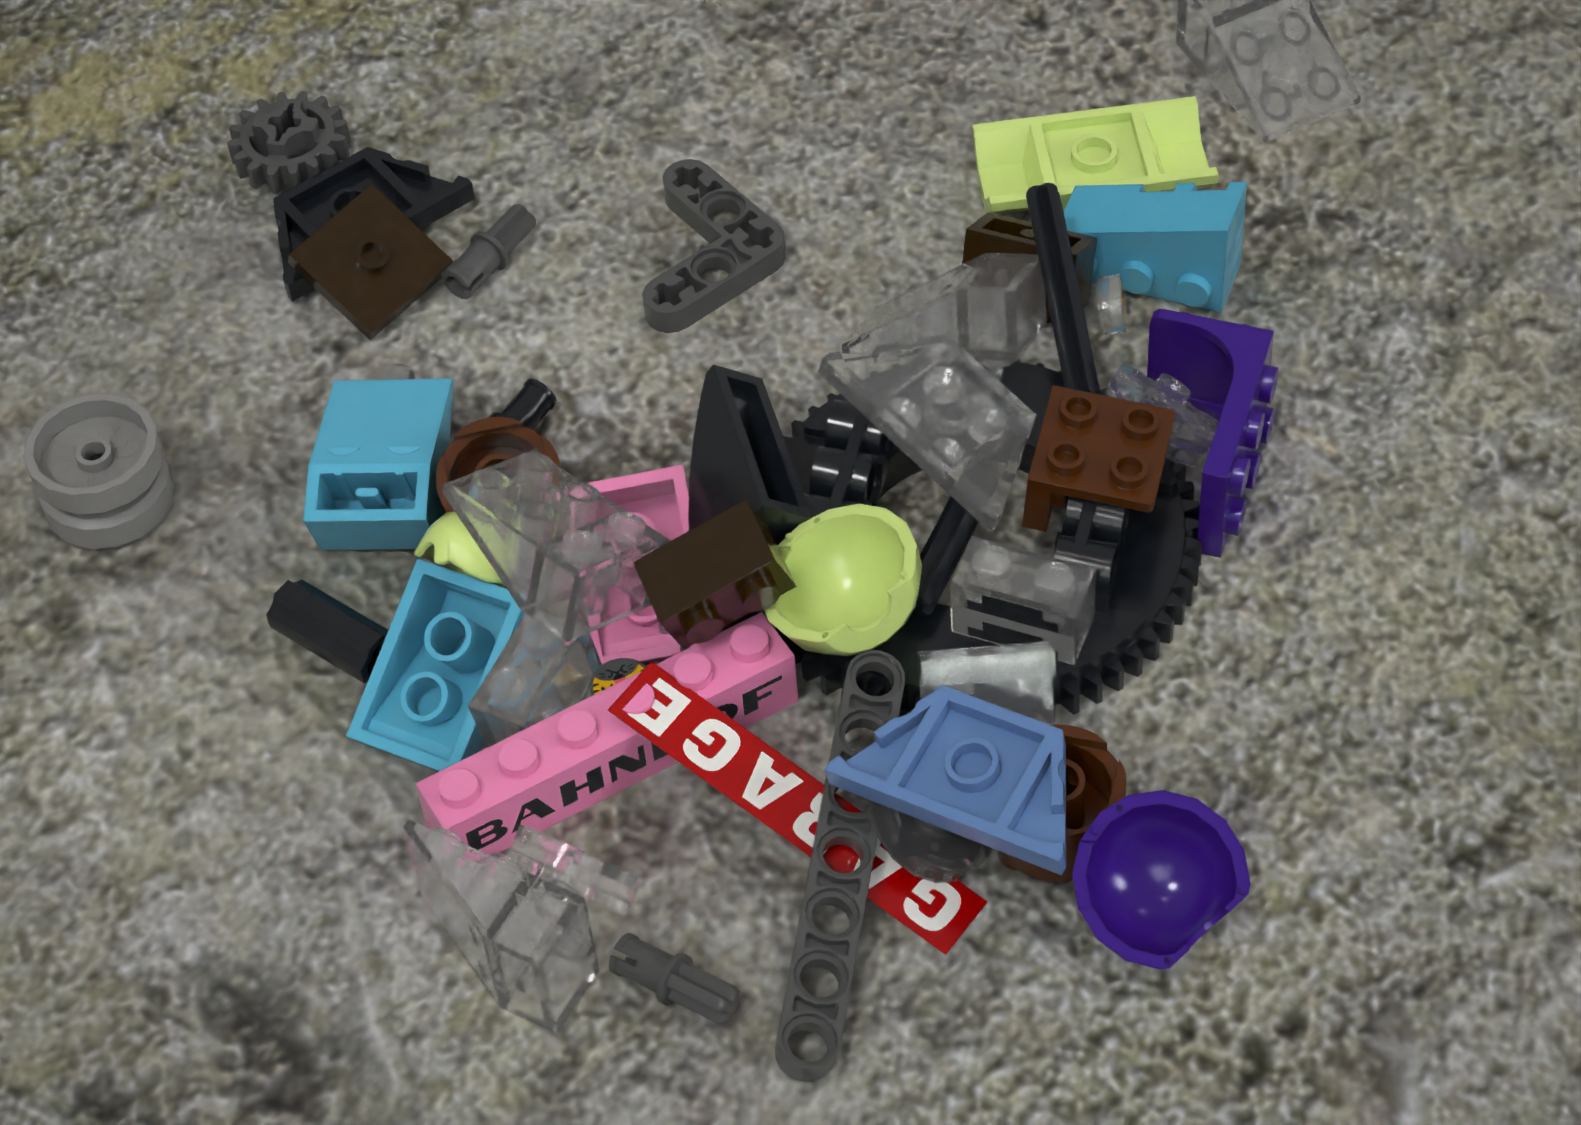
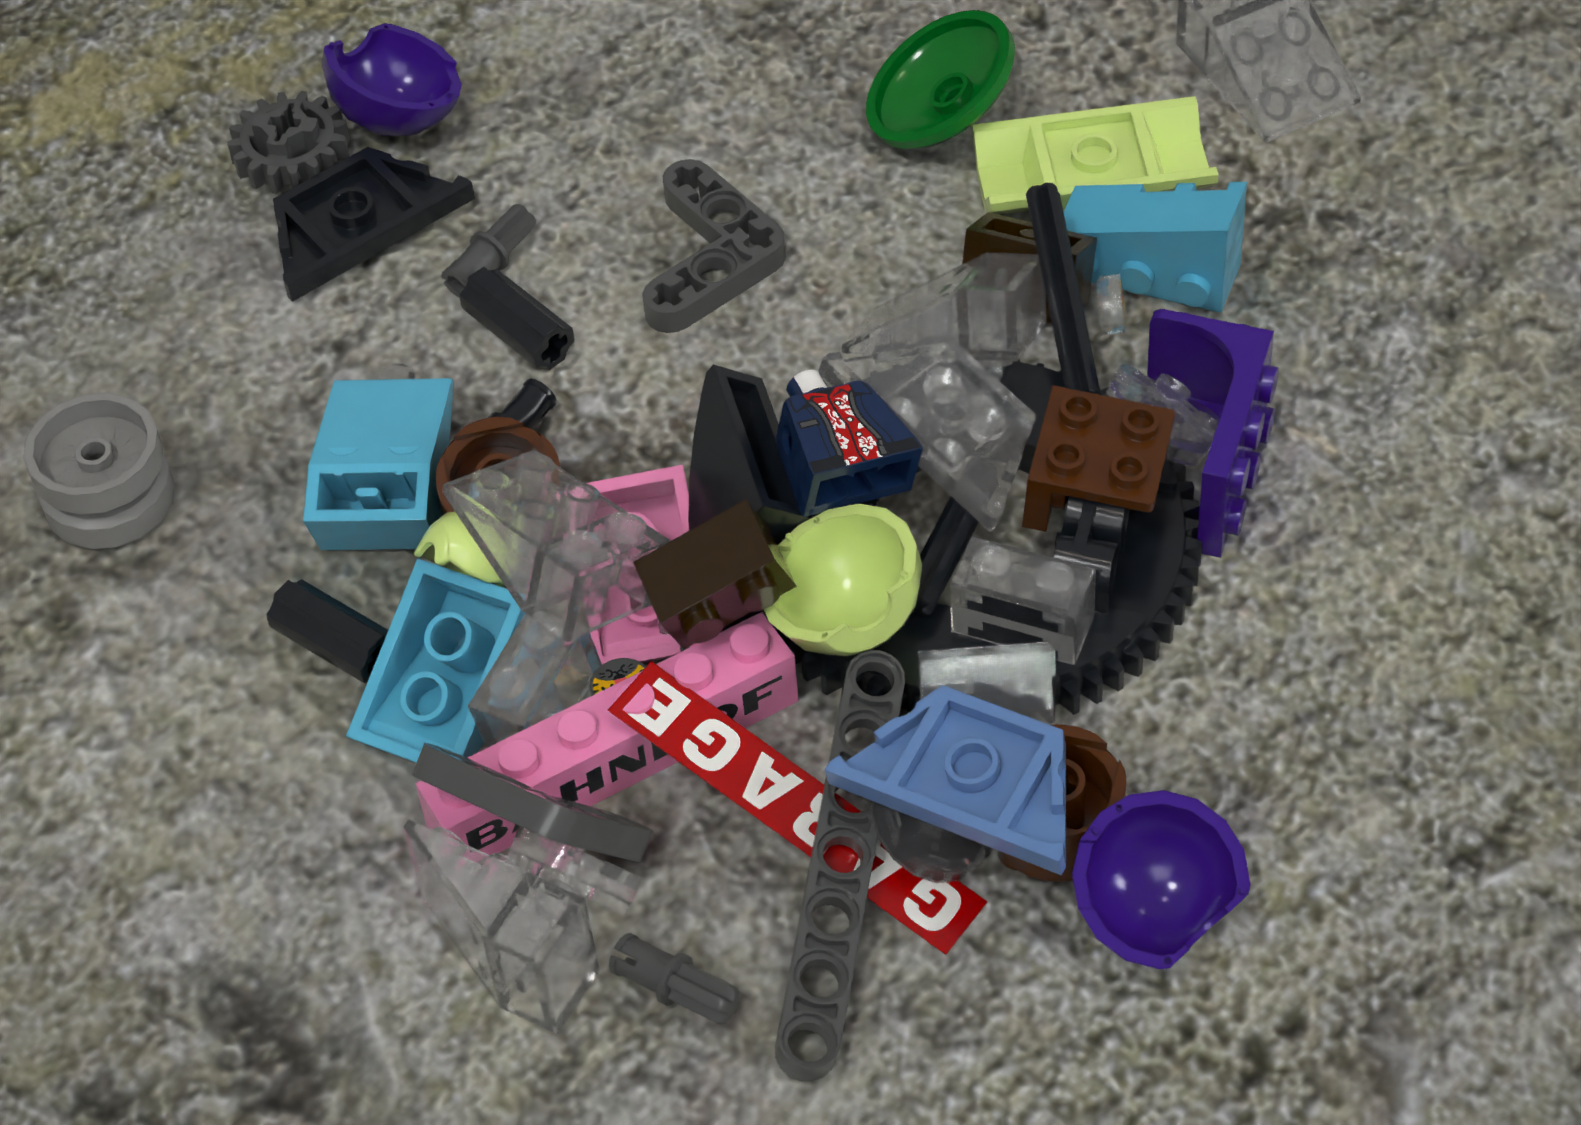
dark brown plate [288,184,453,340] -> none
none -> dark purple cylinder [322,23,462,136]
none -> dark grey beam [412,743,653,862]
none -> black axle [459,266,575,370]
none -> dark blue torso [776,370,923,517]
none -> green dish [866,10,1015,149]

